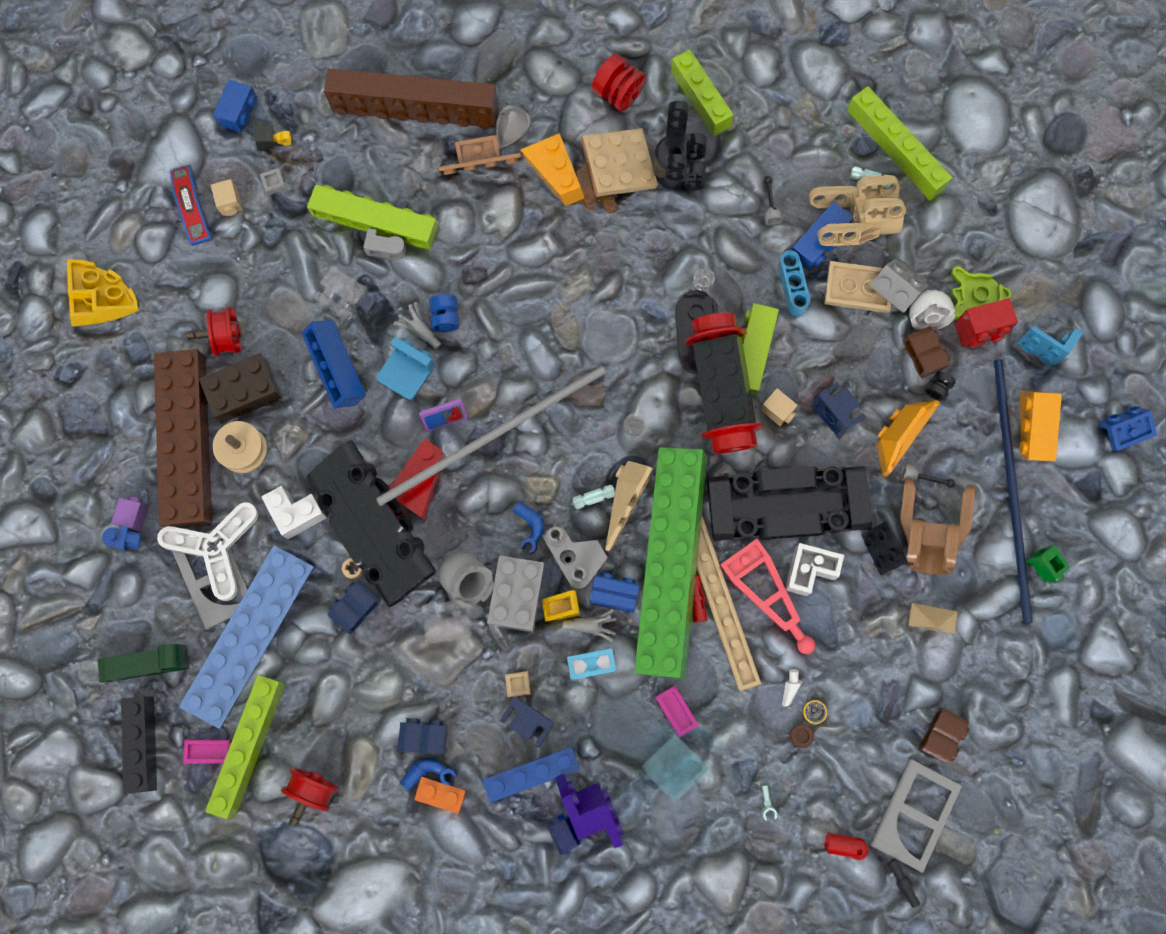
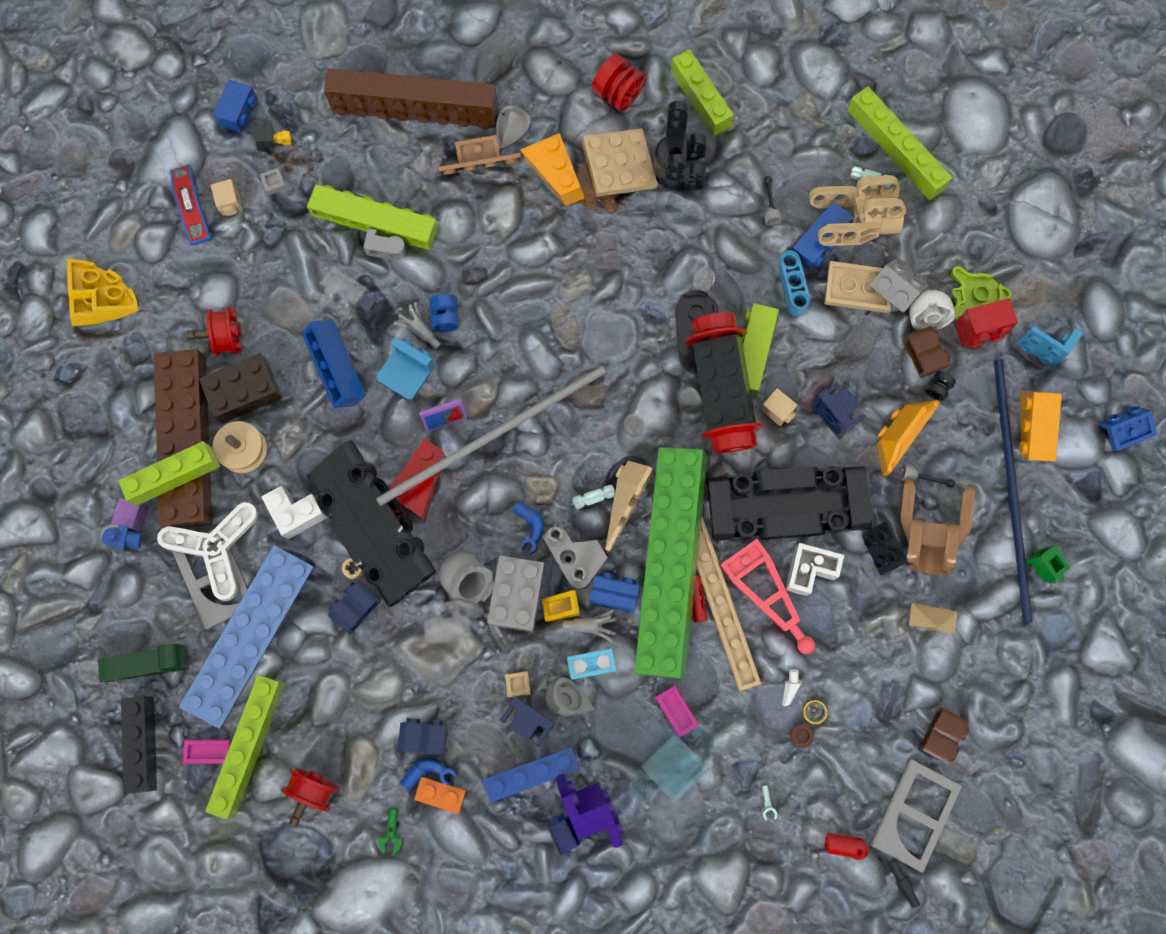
none -> lime brick [118,441,220,506]
none -> green bar [378,808,403,855]
none -> light grey piece [546,677,595,716]

